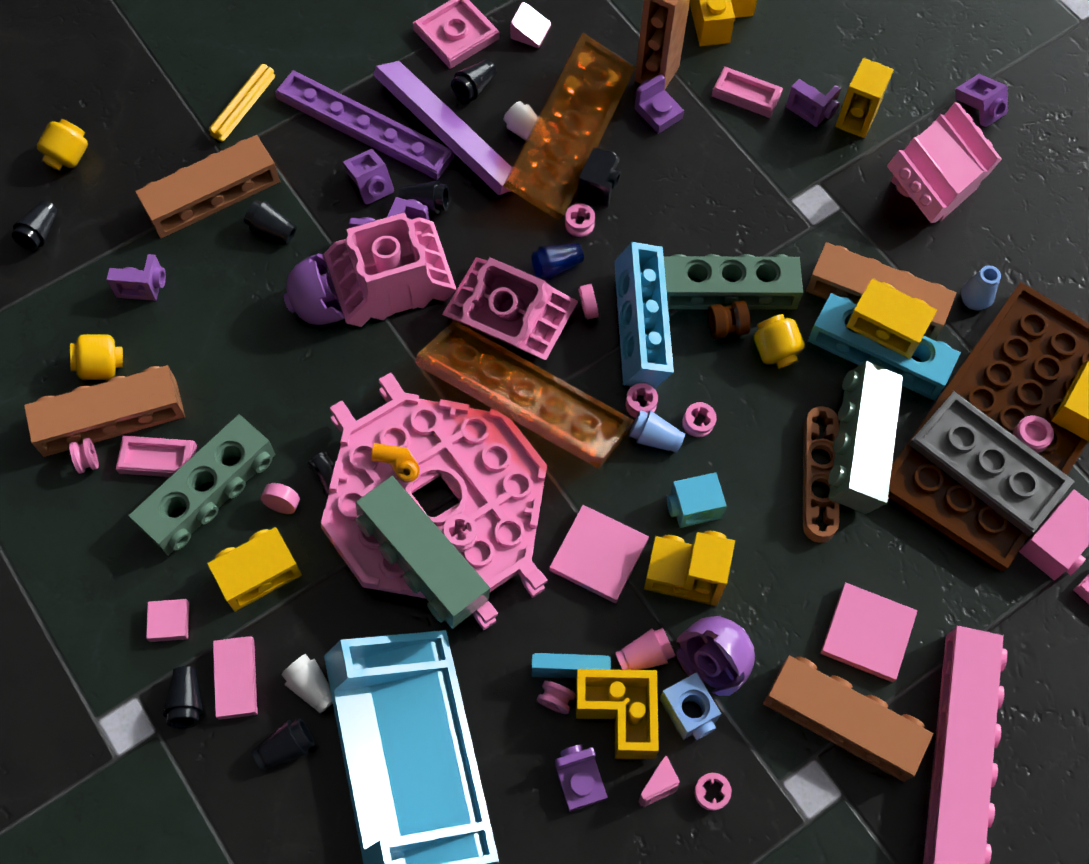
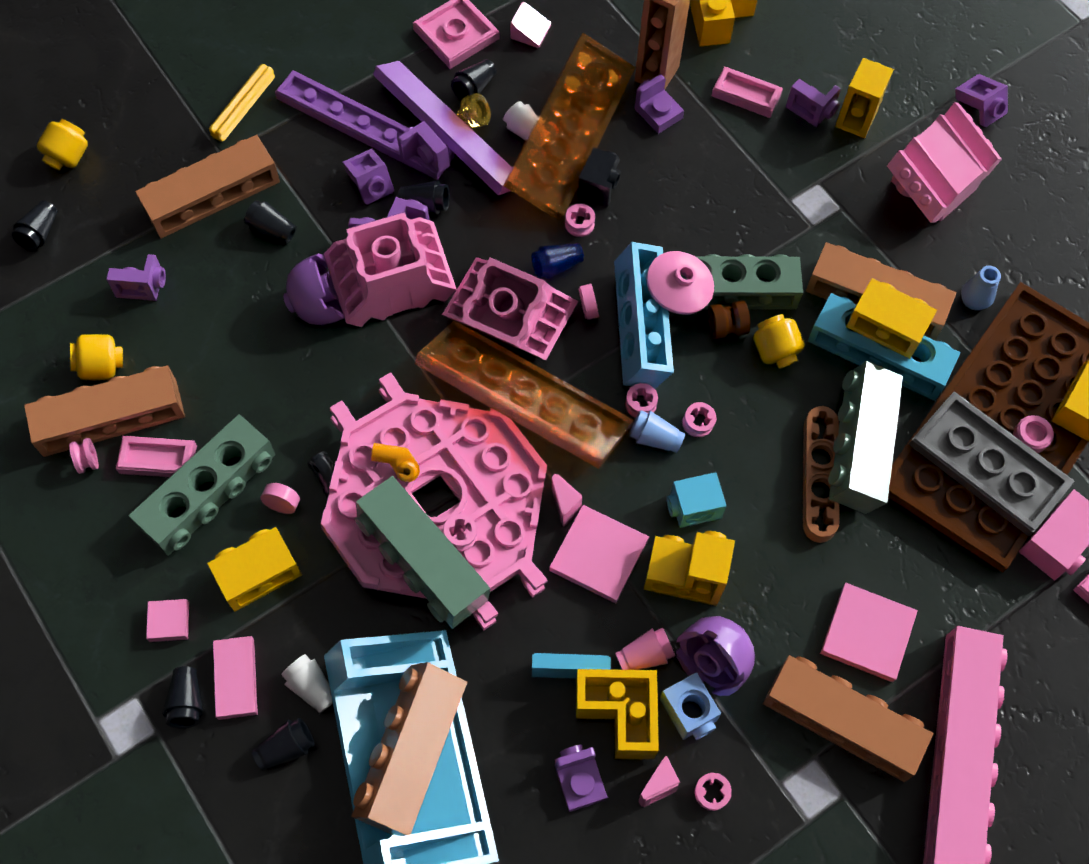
bright pink bush [537,681,576,714] -> none
none -> brick [351,662,467,836]
none -> medium lavender bracket [397,121,450,173]
none -> clear yellow tile [457,93,491,128]
none -> bright pink slope [552,474,582,527]
none -> bright pink dish [646,251,714,315]

